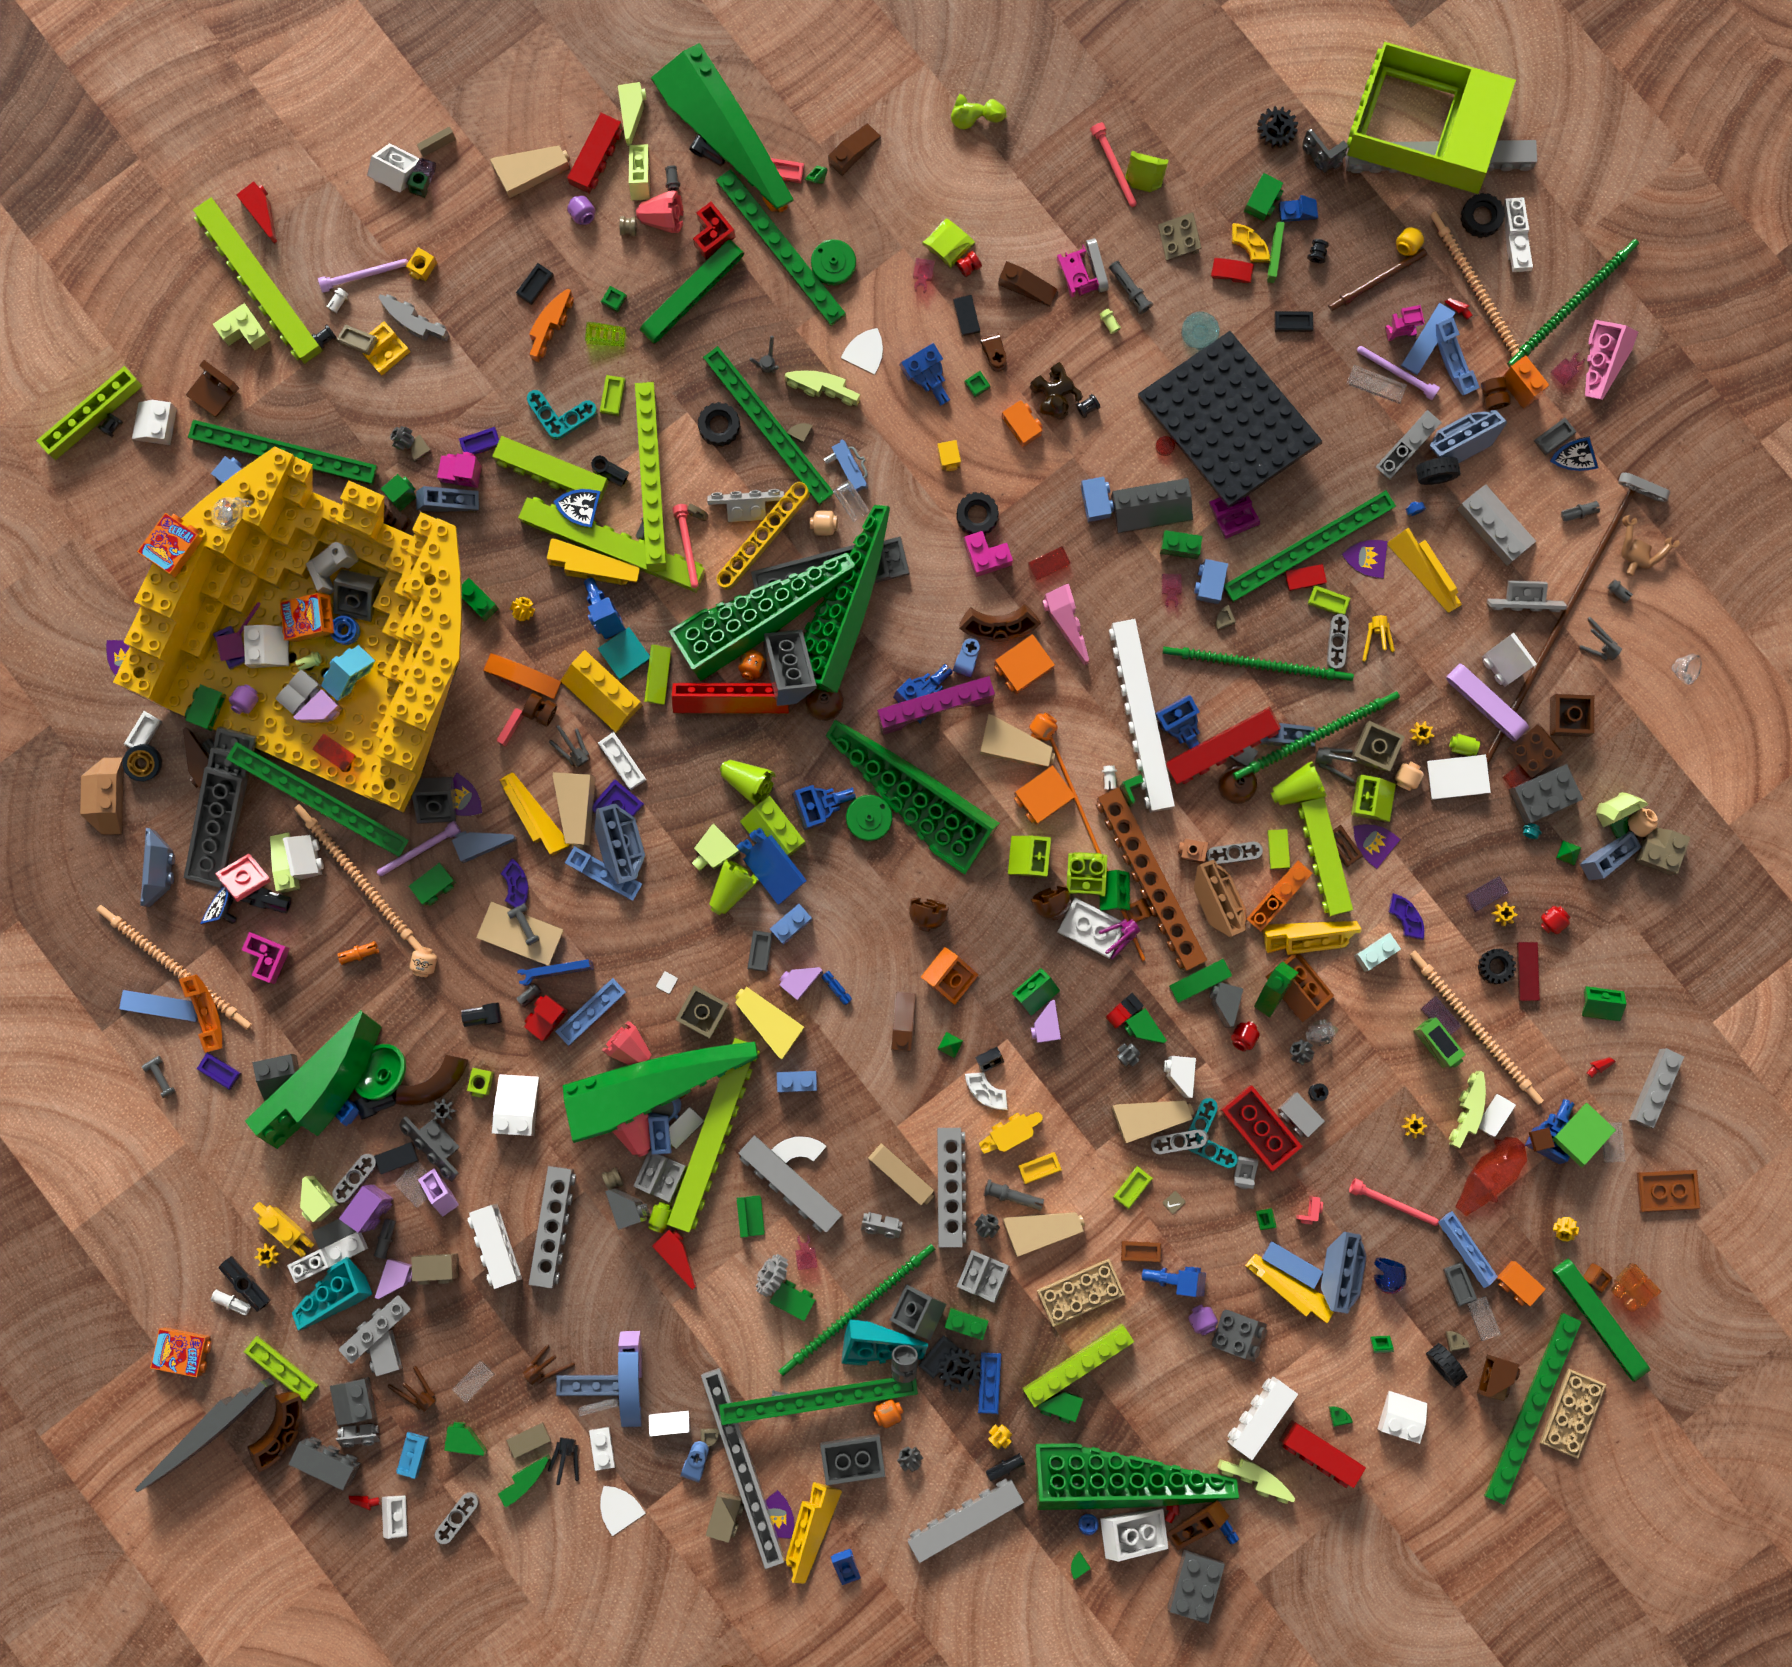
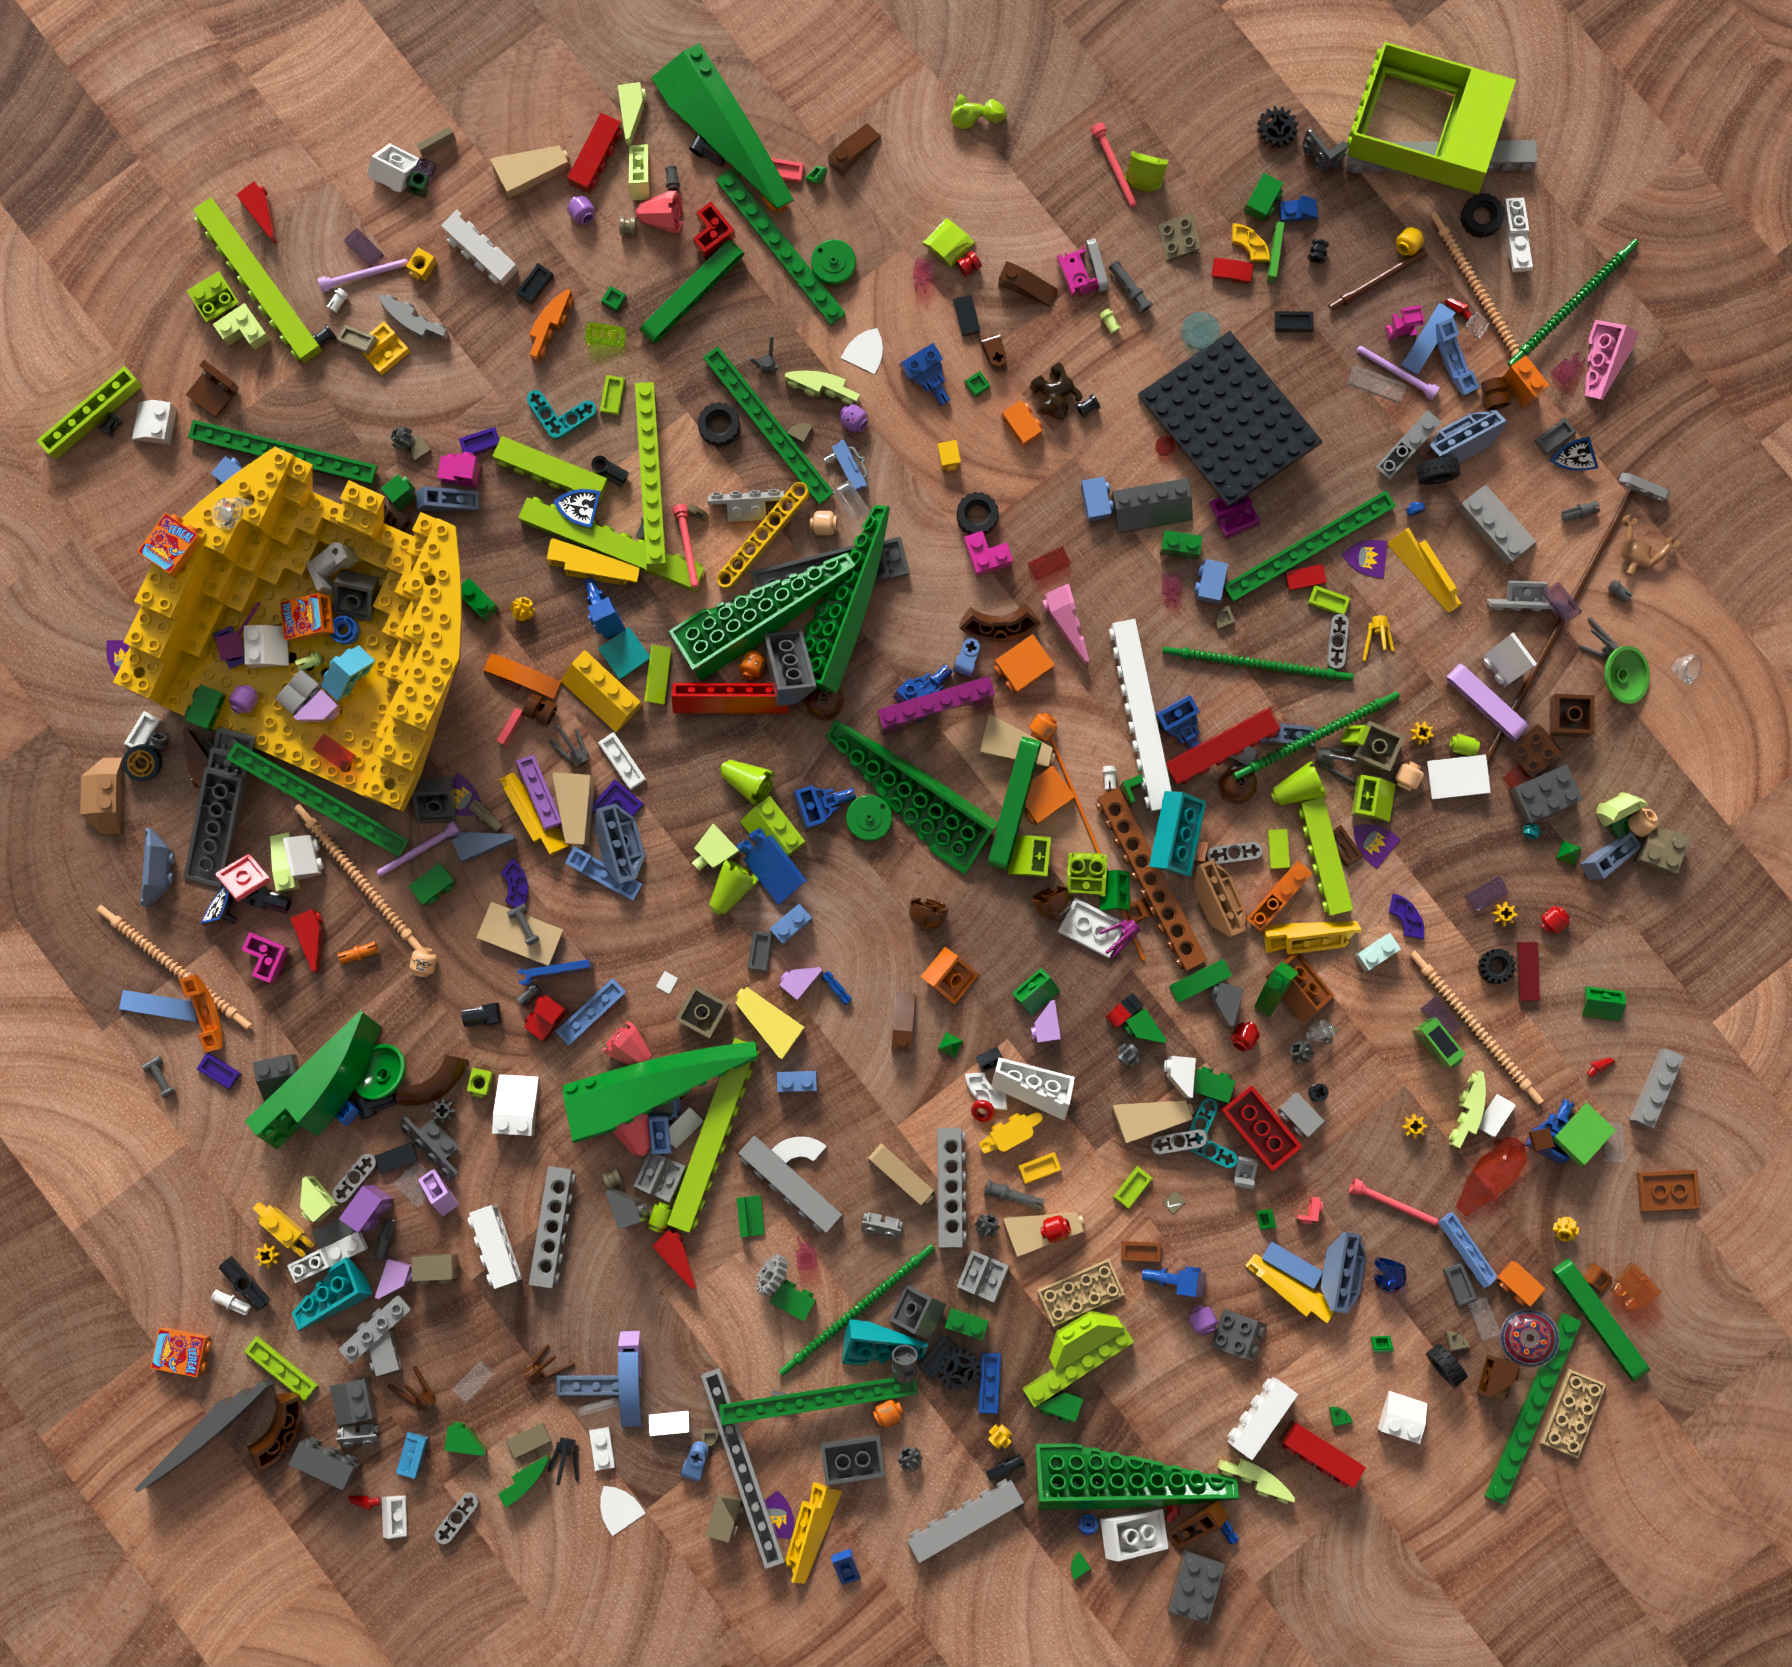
none -> dark grey bush [149,732,168,749]
none -> lime slope [187,271,239,323]
none -> red slope [290,909,324,973]
none -> clear purple tile [344,228,384,268]
none -> white wedge [441,209,518,286]
none -> dark tan axle [469,800,504,834]
none -> medium lavender tile [516,754,562,831]
none -> medium lavender head [840,404,869,433]
none -> red piece [971,1100,995,1122]
none -> green beam [988,736,1042,871]
none -> white wedge [991,1058,1075,1121]
none -> red head [1040,1215,1071,1244]
none -> lime wedge [1049,1311,1125,1372]
none -> teal slope [1149,791,1206,877]
none -> green brick [1193,1066,1235,1103]
none -> lime tile [1340,725,1370,746]
none -> clear tile [1464,312,1490,339]
none -> dish [1499,1308,1560,1369]
none -> clear purple tile [1542,582,1582,623]
none -> bright green dish [1604,646,1650,704]

